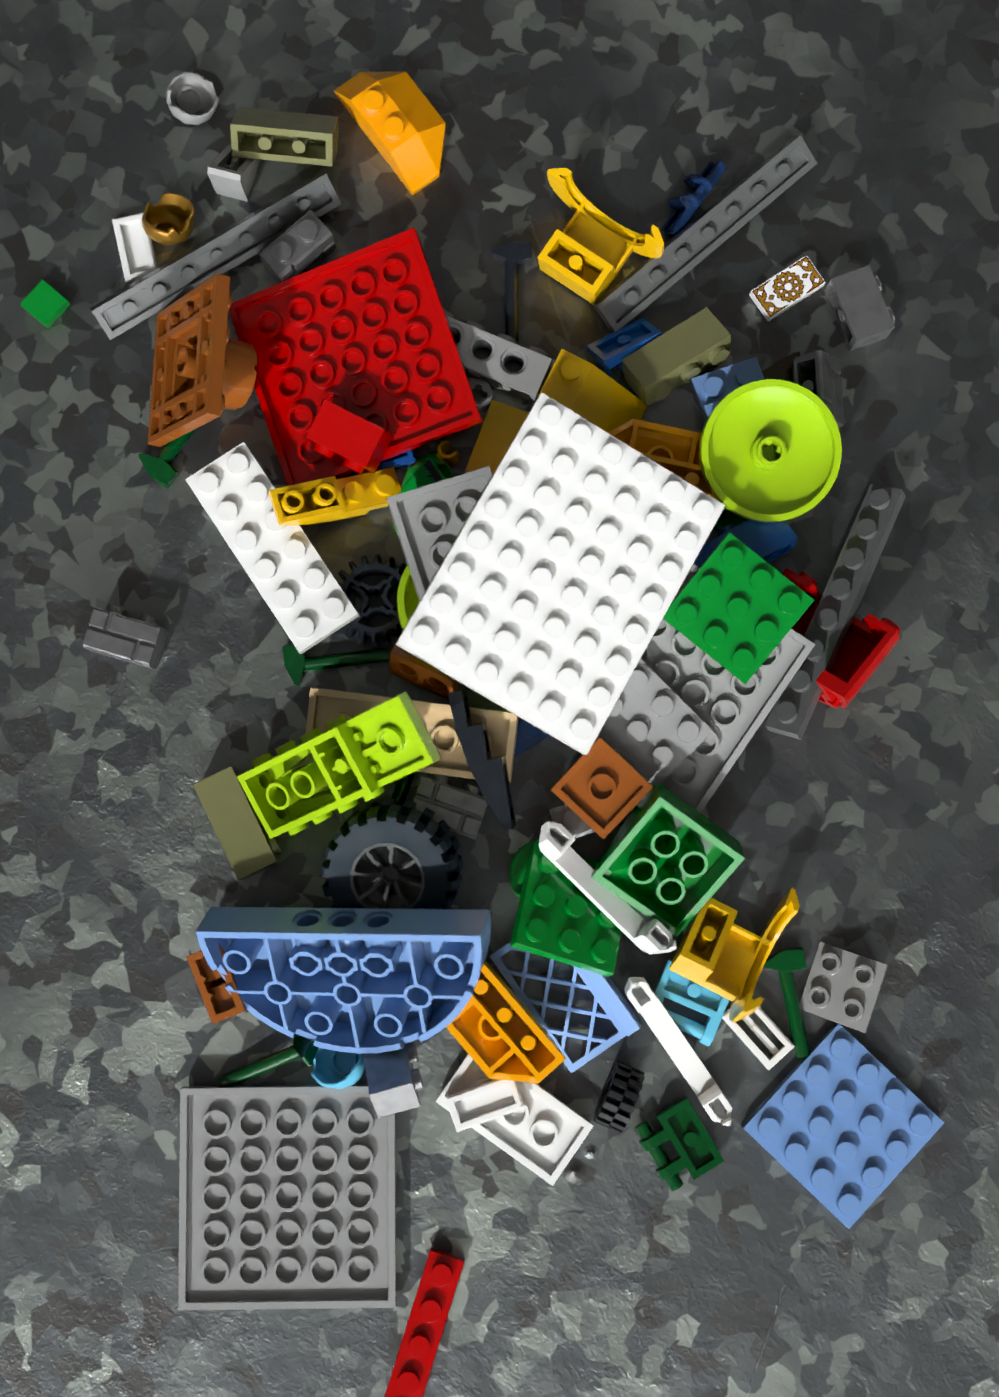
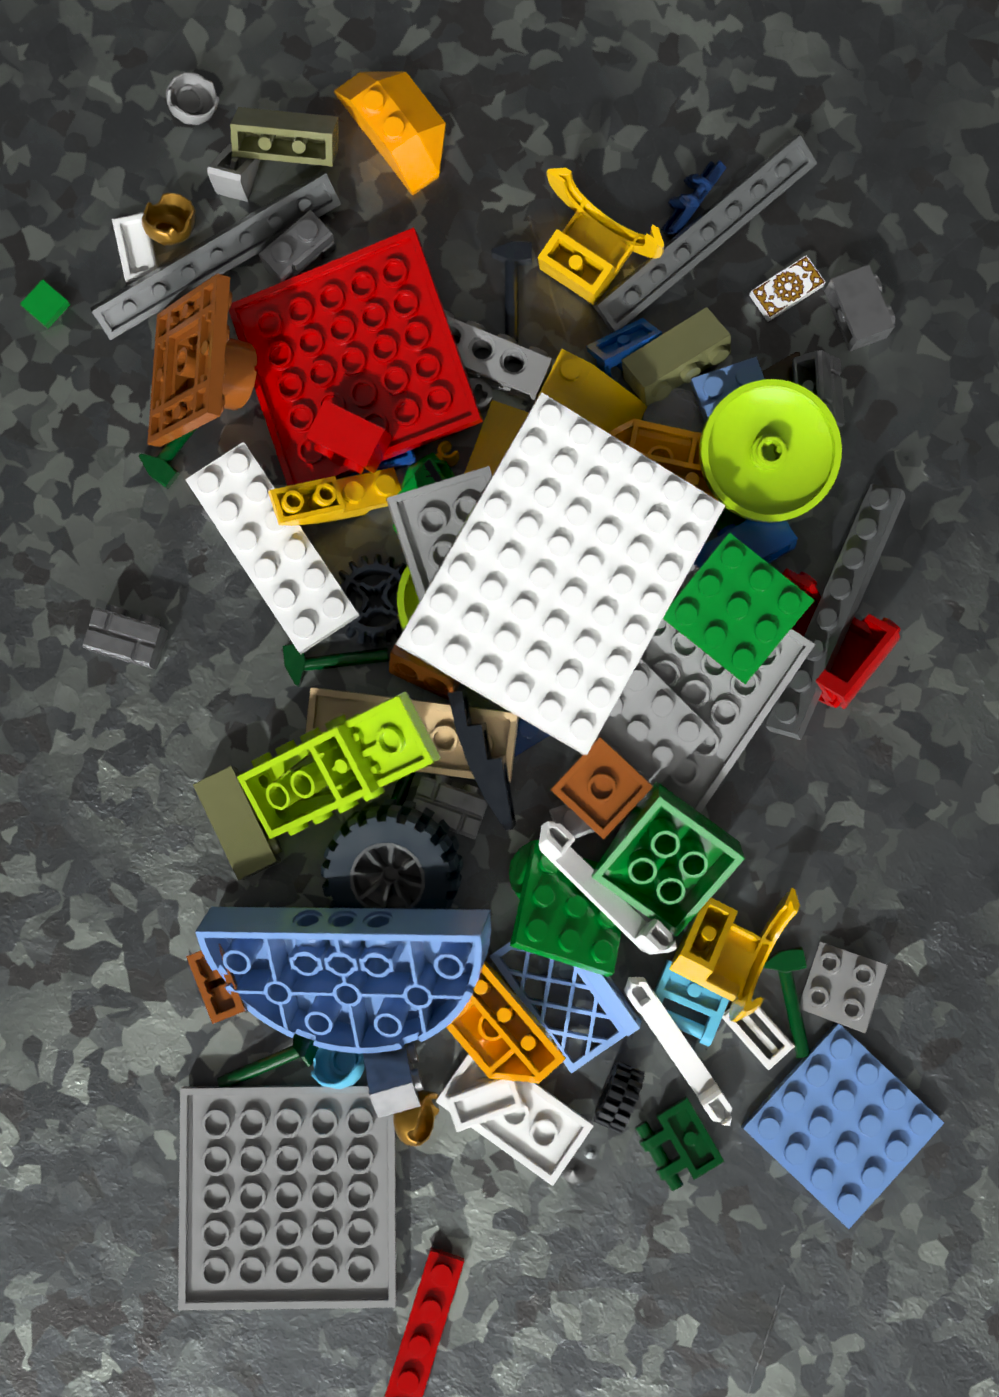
none -> pearl gold hair [393,1090,439,1146]

